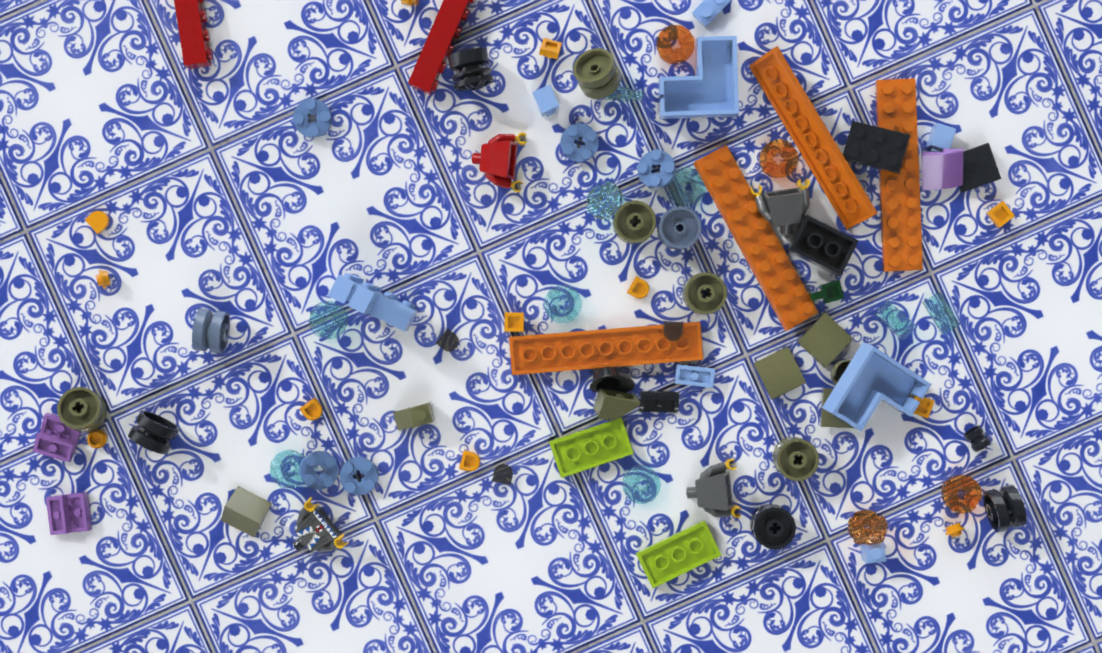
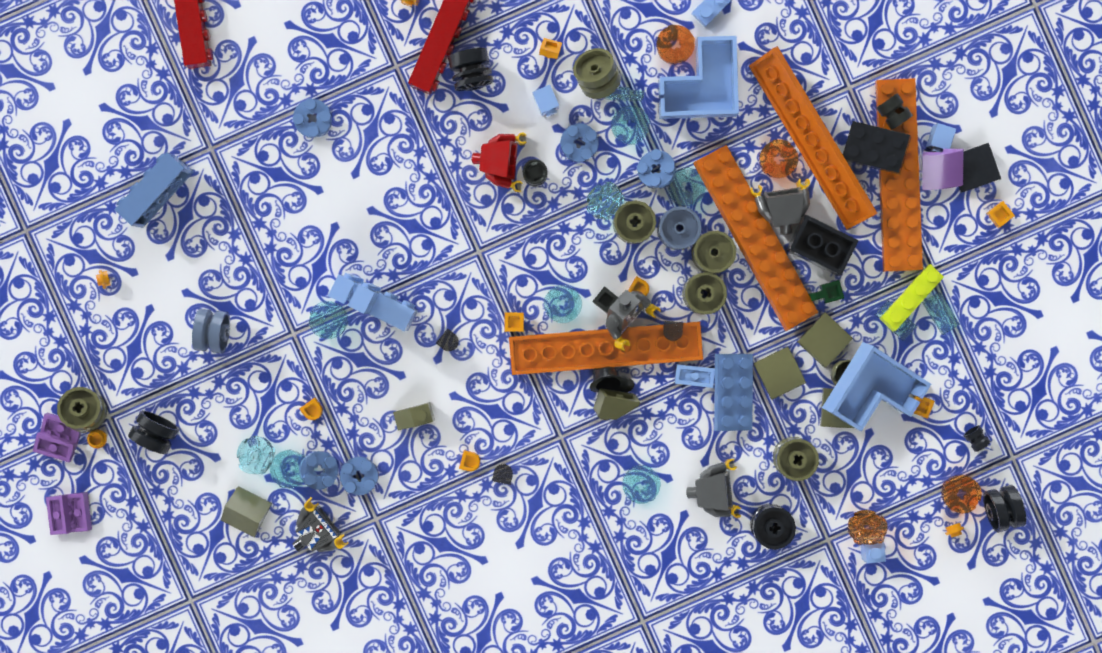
light orange tile [85,211,110,234] -> none
lime plate [549,417,634,478] -> none
lime plate [636,520,721,588] -> none
black hinge [639,390,679,413] -> none
none -> medium blue brick [114,152,194,228]
none -> clear light blue plate [237,436,275,475]
none -> pearl dark grey wheel [522,159,548,187]
none -> pearl dark grey brick [592,286,619,314]
none -> dark grey torso [606,290,661,351]
none -> clear light blue plate [611,106,650,145]
none -> olive wheel [691,231,736,274]
none -> medium blue plate [714,354,753,431]
none -> pearl dark grey wheel [876,93,913,130]
none -> neon yellow plate [879,264,944,332]

